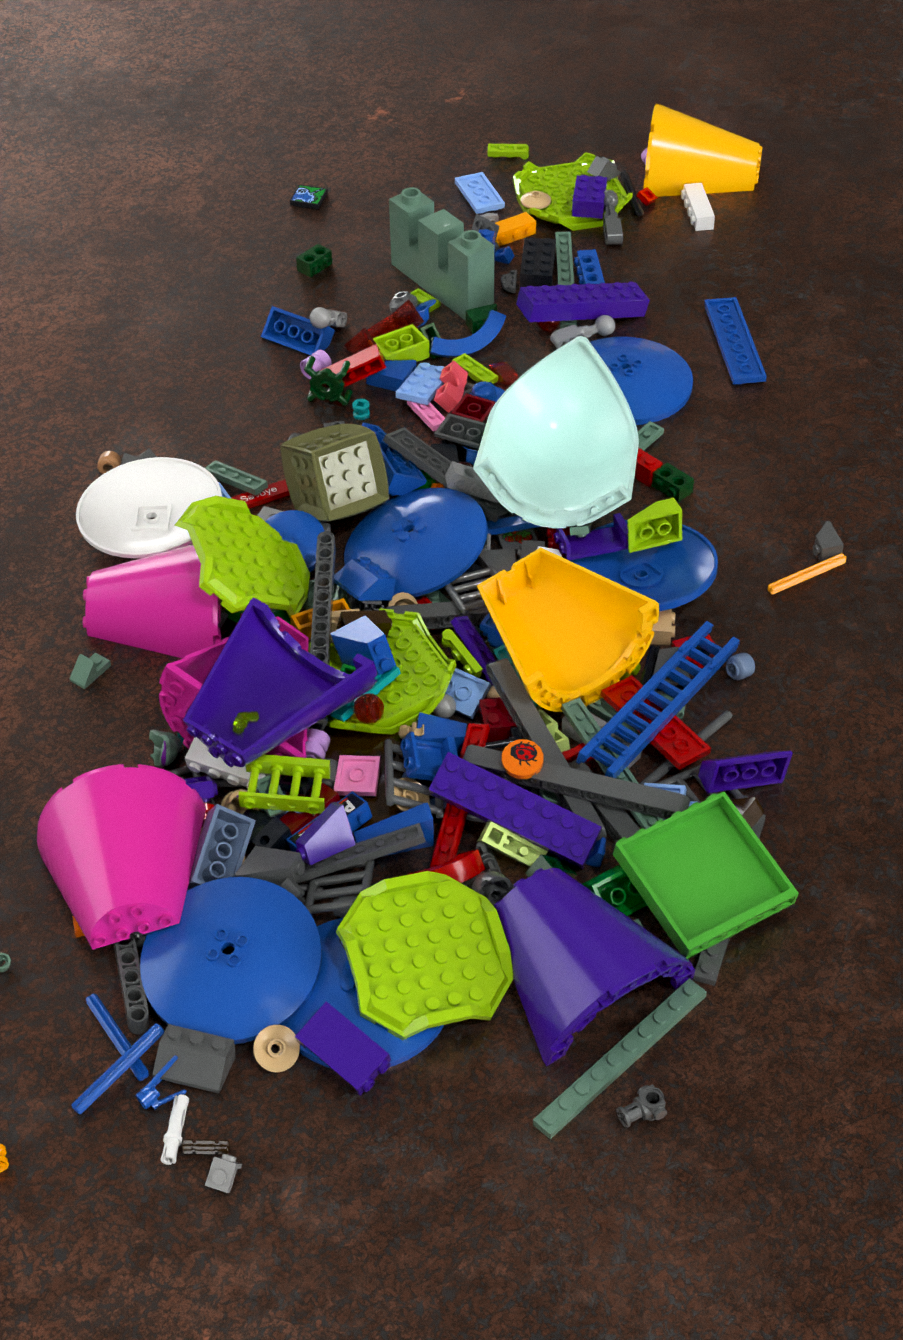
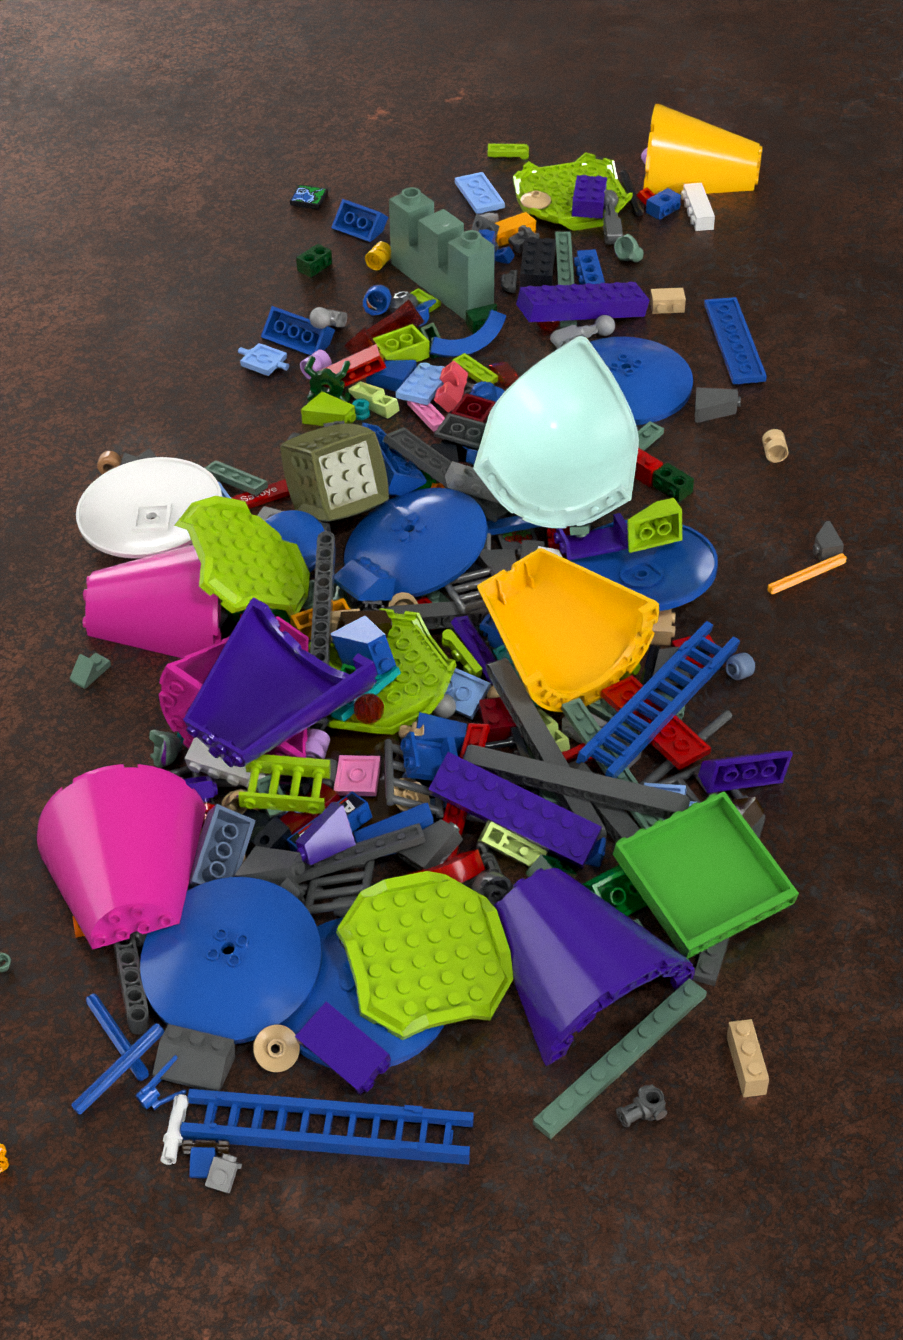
clear neon green arm [233,711,259,734] -> none
tile [502,739,543,779] -> none
dark grey slope [587,156,621,181] -> none
none -> blue ladder [180,1089,474,1165]
none -> blue slope [189,1147,217,1178]
none -> light blue plate [238,343,289,376]
none -> lime slope [301,392,356,426]
none -> blue slope [331,199,388,242]
none -> yellowish green slope [348,381,400,419]
none -> blue piece [363,285,392,315]
none -> yellow wheel [365,241,391,271]
none -> dark grey slope [396,819,463,871]
none -> dark grey hips [508,225,539,253]
none -> sand green hair [614,234,644,263]
none -> blue brick [646,188,681,220]
none -> tan brick [650,288,686,314]
none -> dark grey slope [695,387,741,423]
none -> tan brick [727,1019,769,1097]
none -> tan wheel [762,429,789,463]

